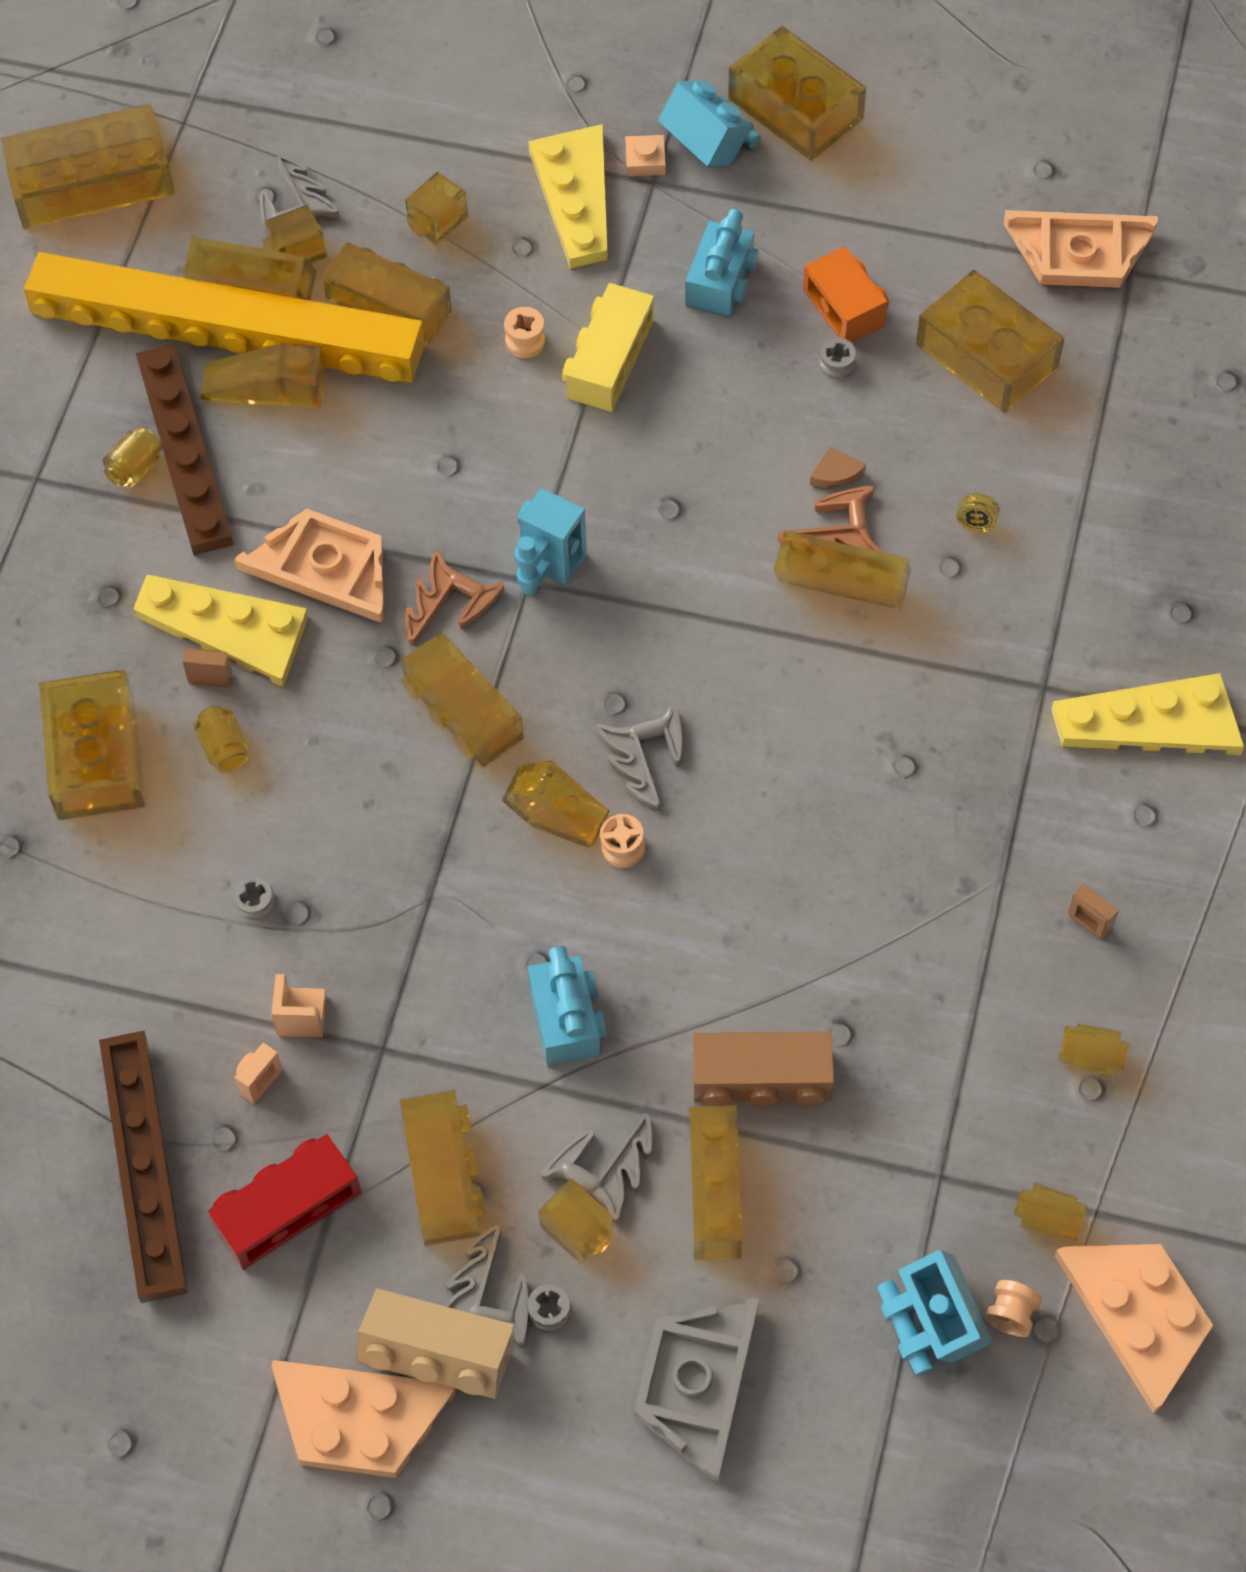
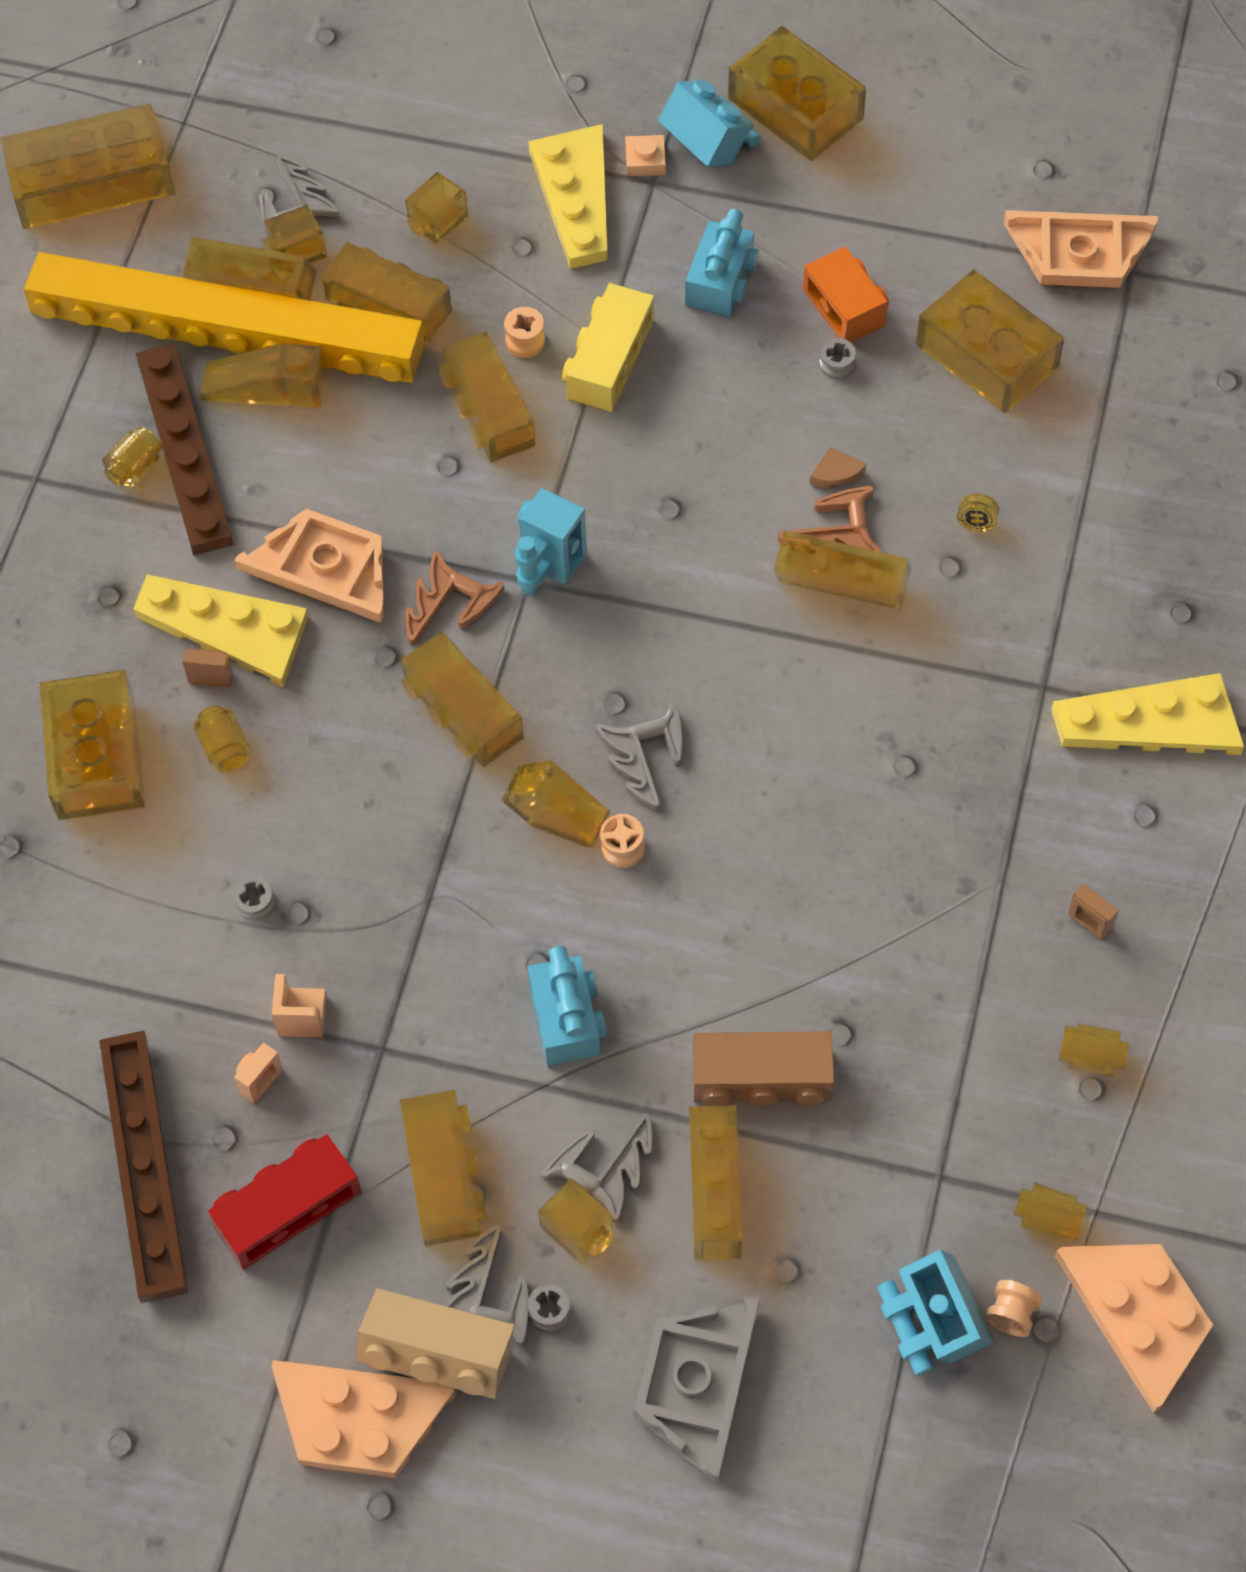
none -> clear yellow brick [439,331,536,462]

